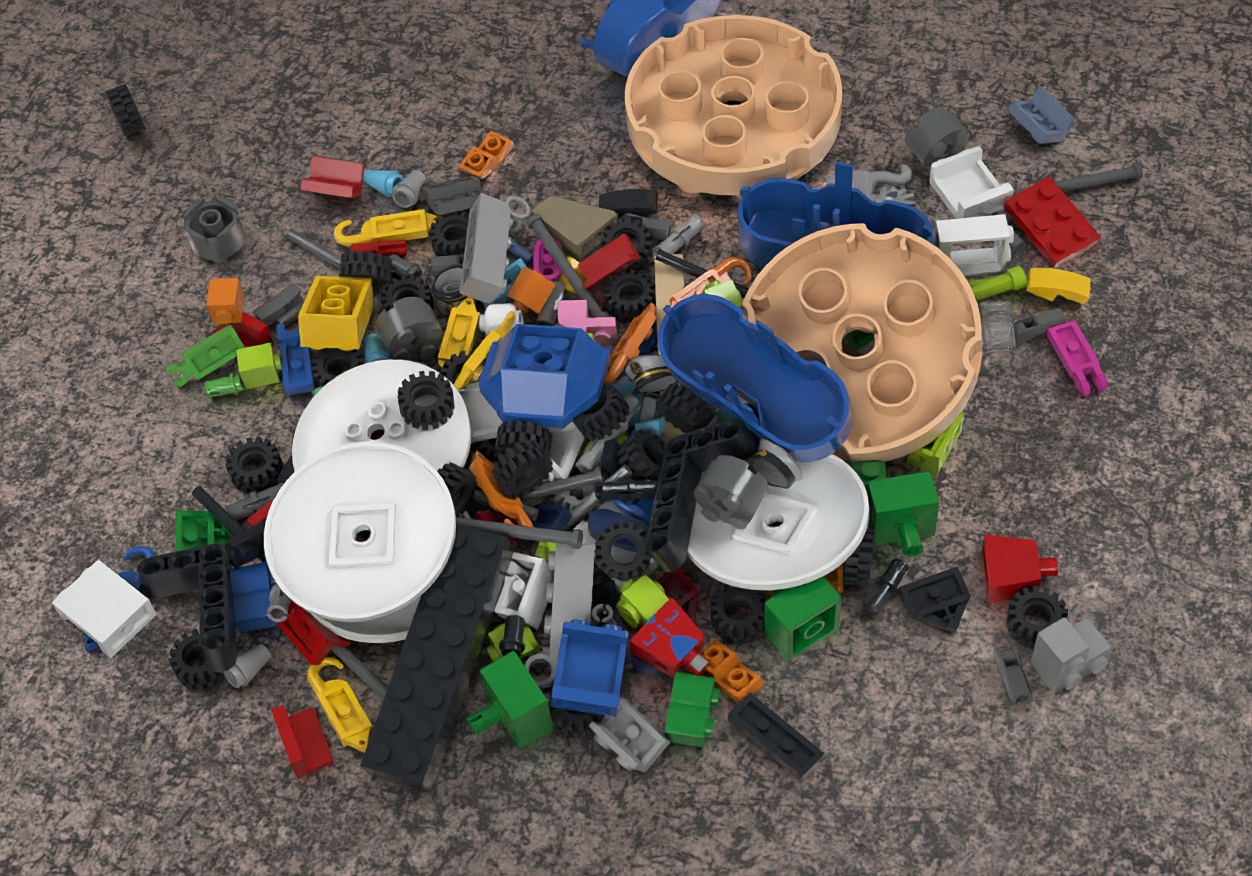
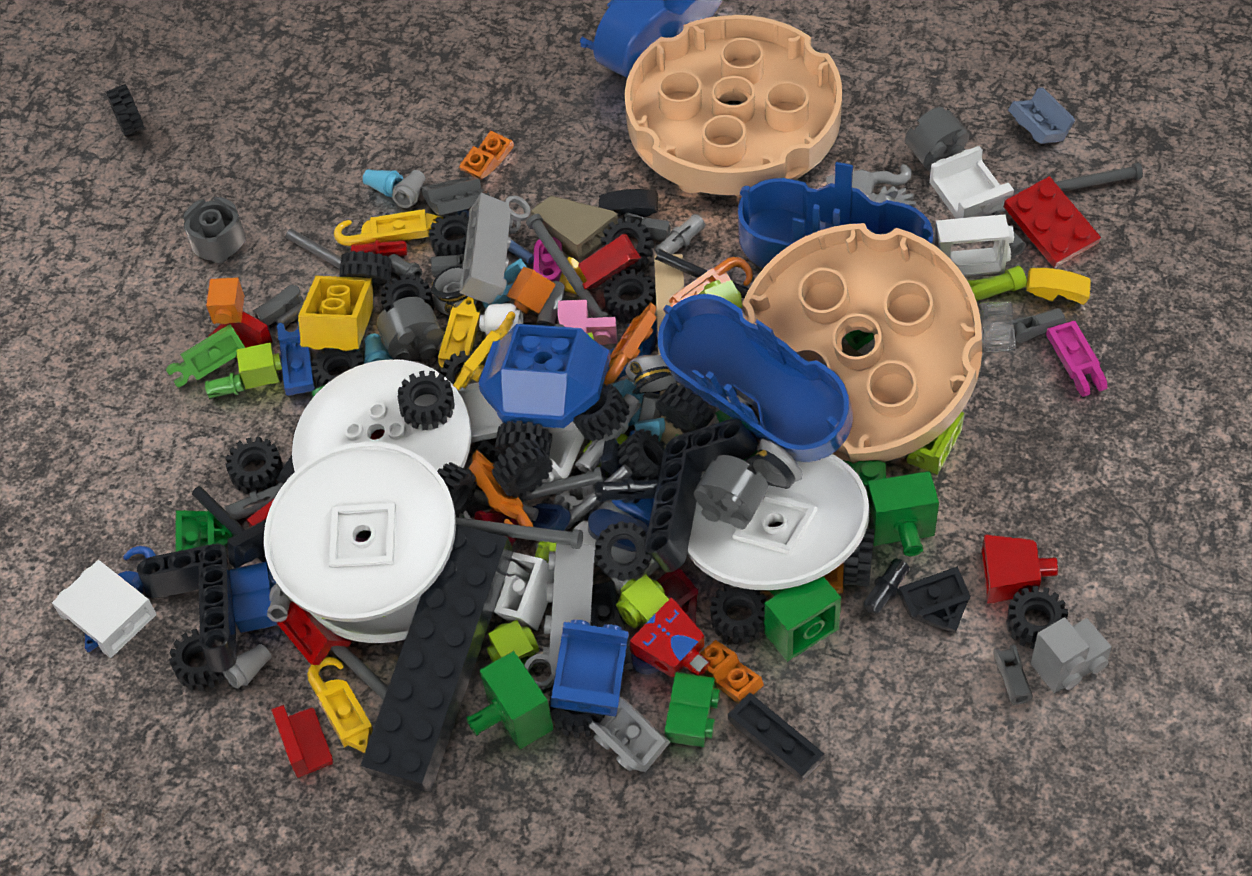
panel [301,156,364,198] -> none
black pin [499,615,526,657] -> none
dark grey pin [592,604,617,627] -> none

